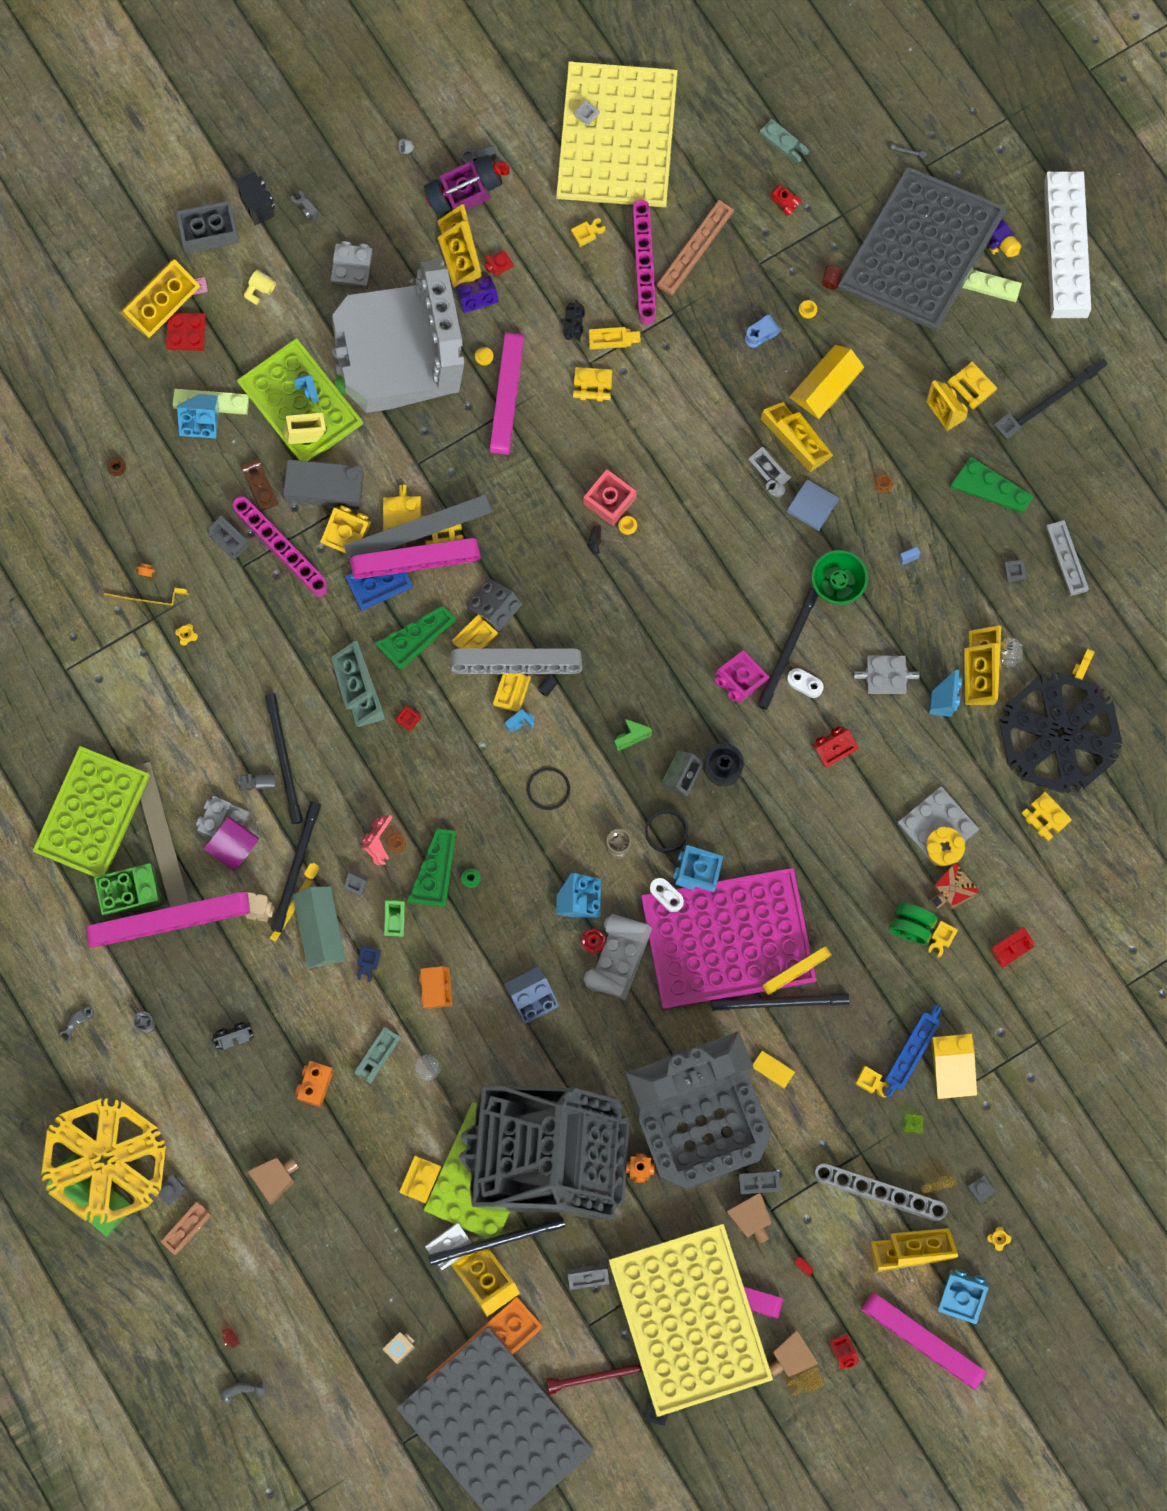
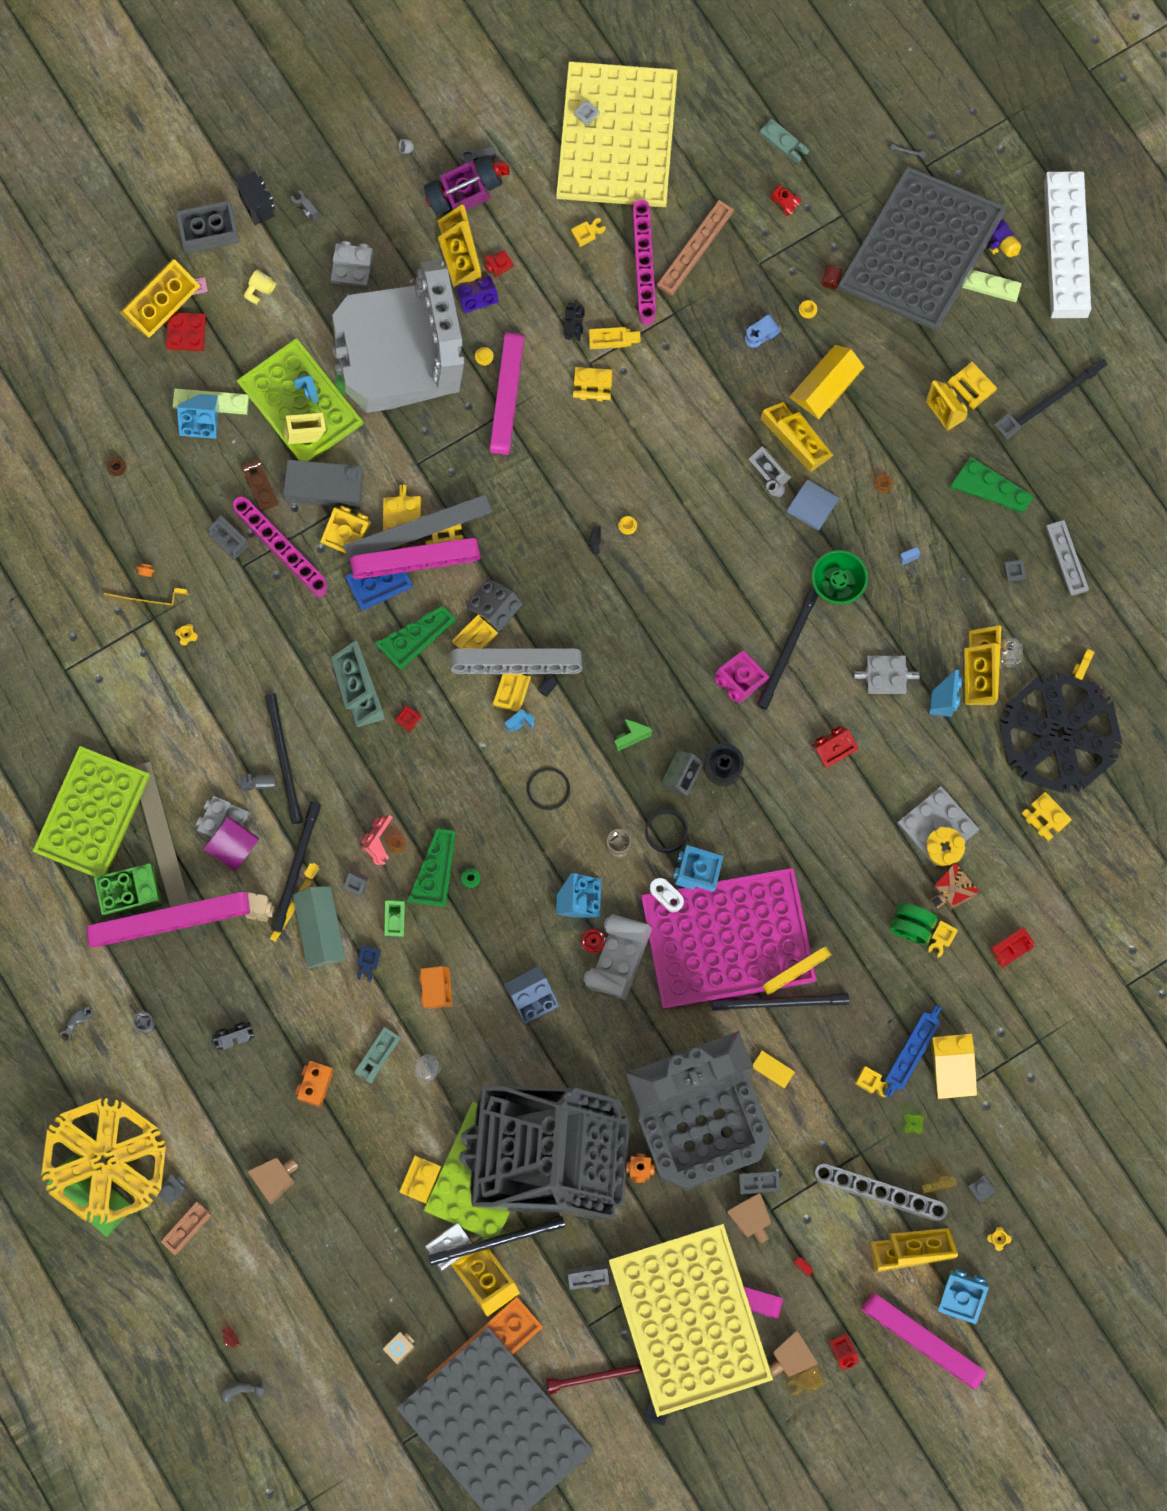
coral brick [584,469,637,526] -> none
white plate [787,668,823,698] -> none

